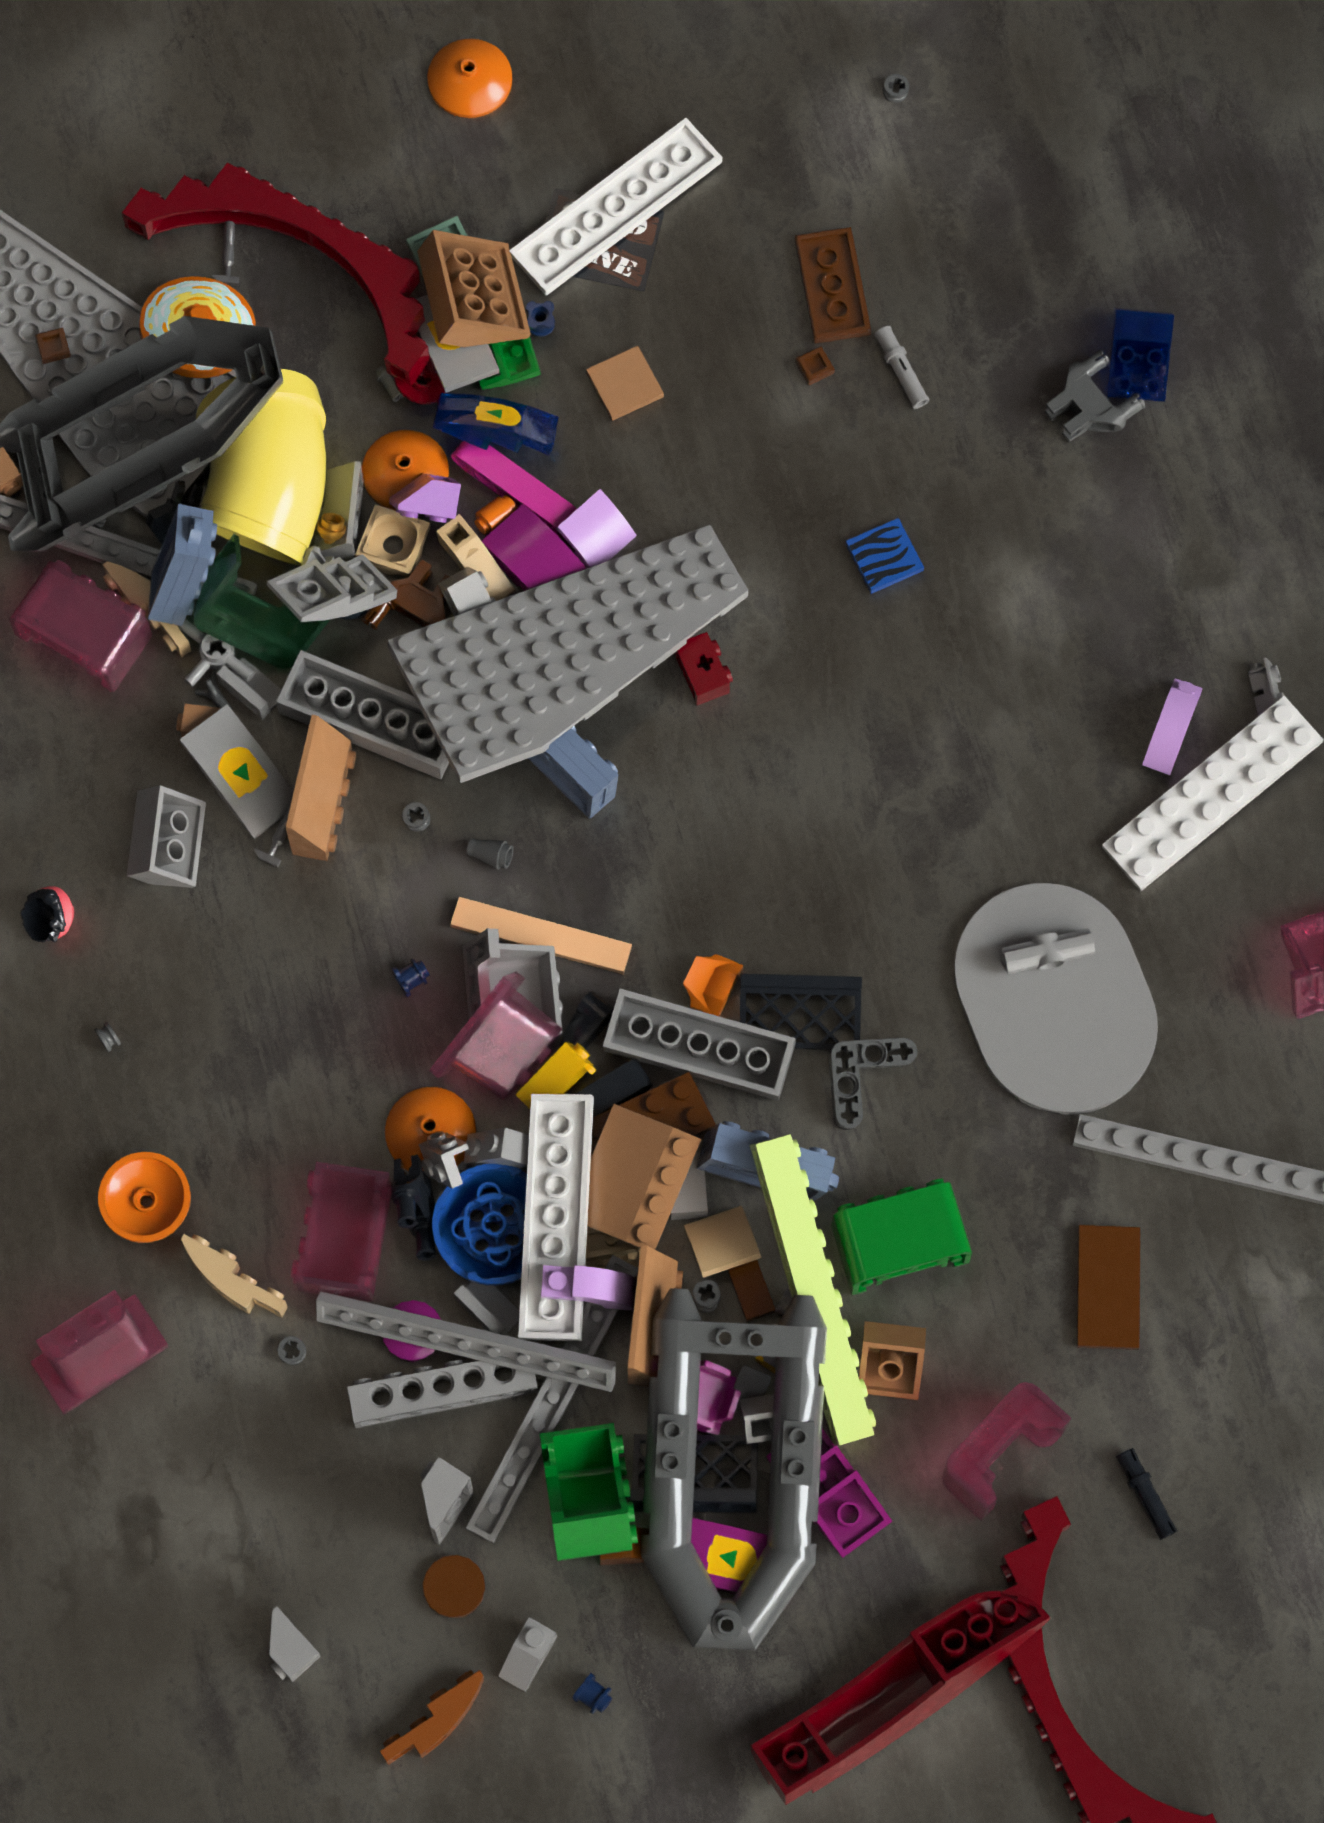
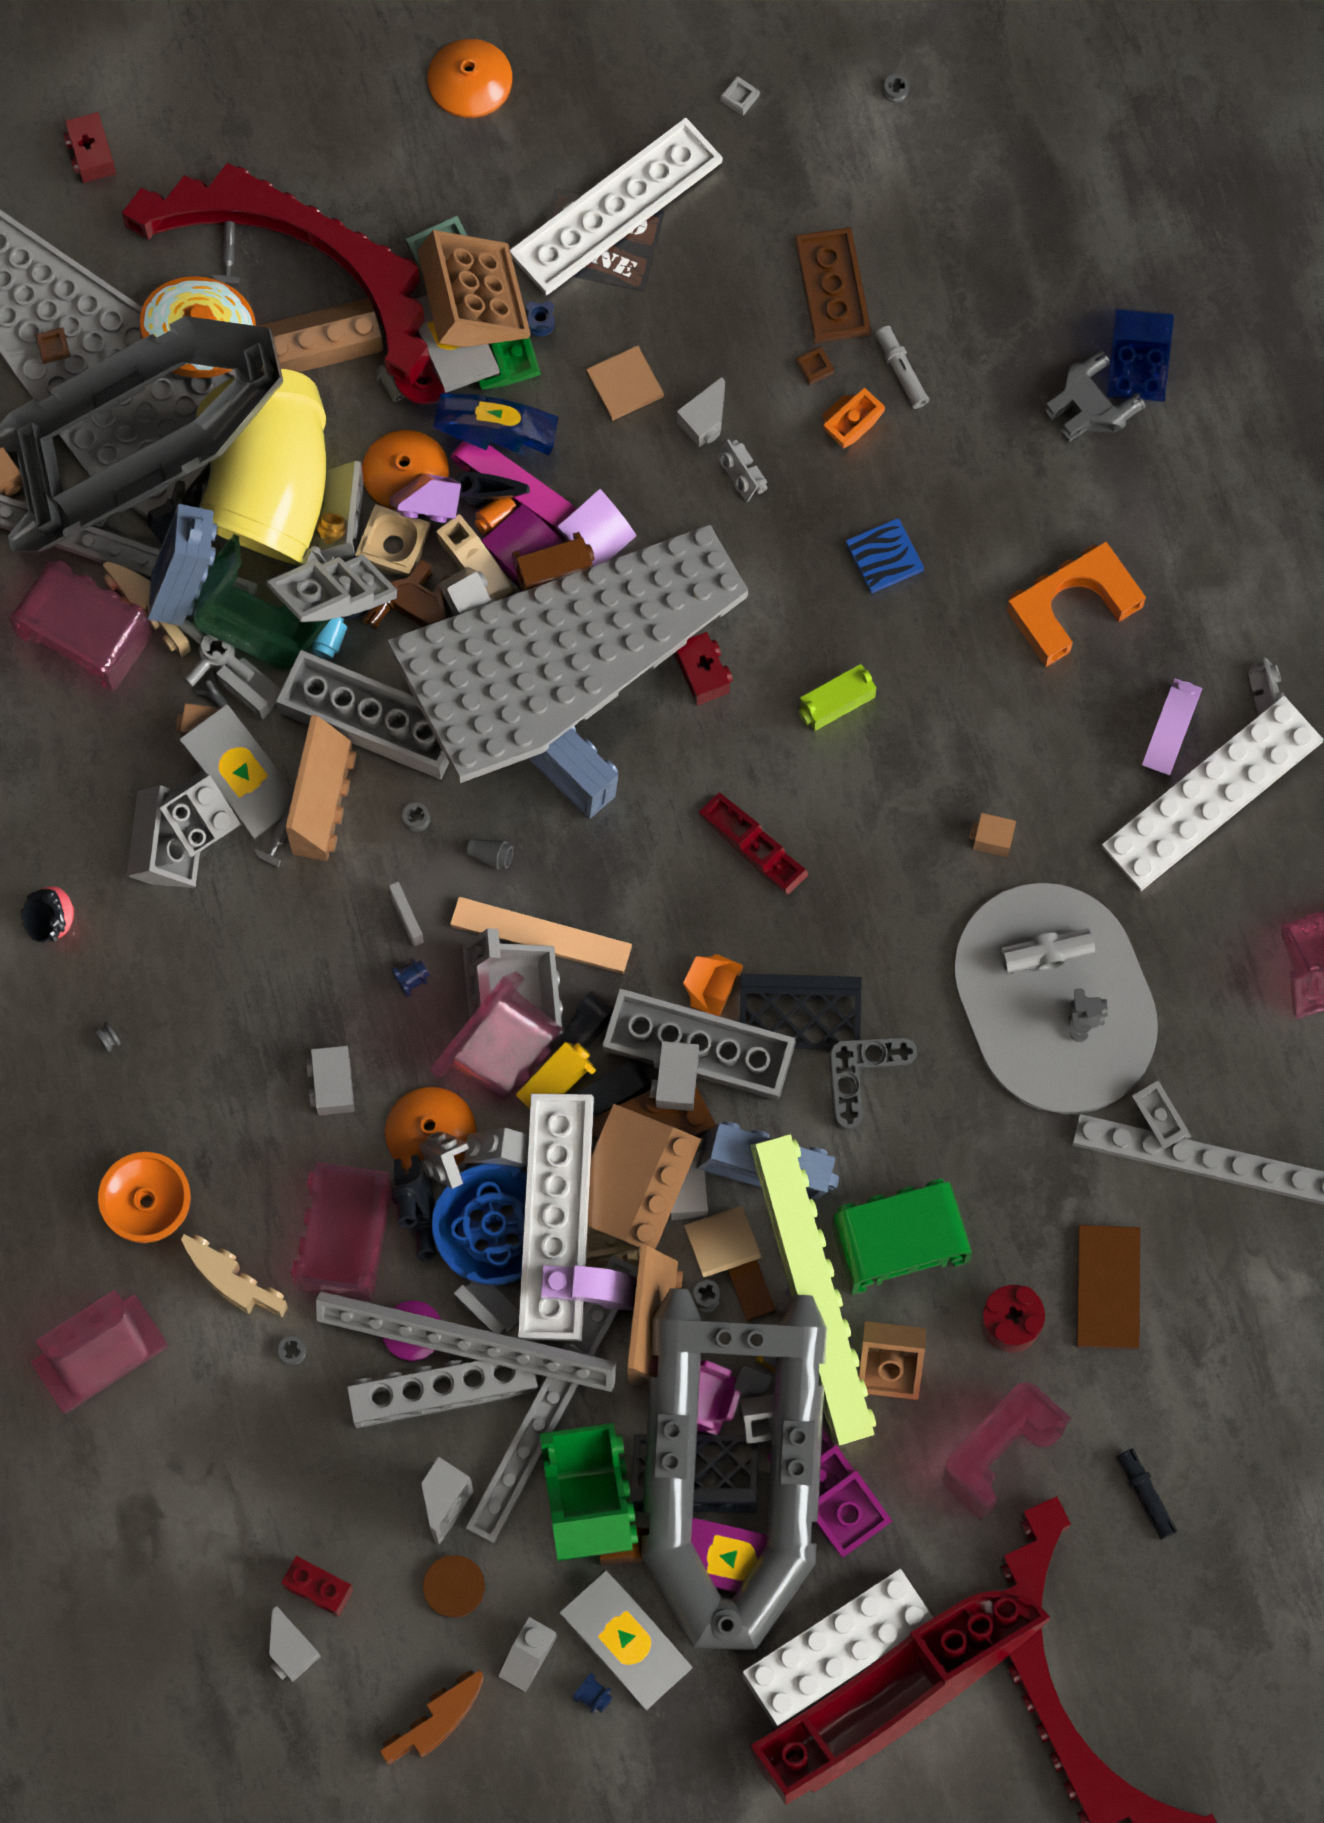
none -> dark red brick [63,112,116,183]
none -> light grey slope [159,770,241,857]
none -> medium nougat slope [259,298,384,372]
none -> dark red brick [281,1556,353,1618]
none -> light grey brick [306,1046,355,1116]
none -> medium azure brick [310,617,347,660]
none -> light grey tile [388,882,424,947]
none -> black piece [455,472,530,507]
none -> reddish brown brick [512,532,595,591]
none -> light grey slope [558,1569,693,1710]
none -> light grey brick [651,1041,699,1111]
none -> light grey slope [677,377,725,447]
none -> dark red slope [699,792,808,895]
none -> light grey hinge [716,439,768,502]
none -> light grey tile [720,76,760,116]
none -> white brick [742,1569,933,1729]
none -> lime brick [798,664,877,731]
none -> orange slope [822,387,885,449]
none -> medium nougat brick [969,813,1016,858]
none -> dark red brick [981,1285,1045,1353]
none -> orange arch [1007,542,1146,667]
none -> dark grey piece [1069,988,1108,1042]
none -> light grey panel [1132,1080,1192,1149]

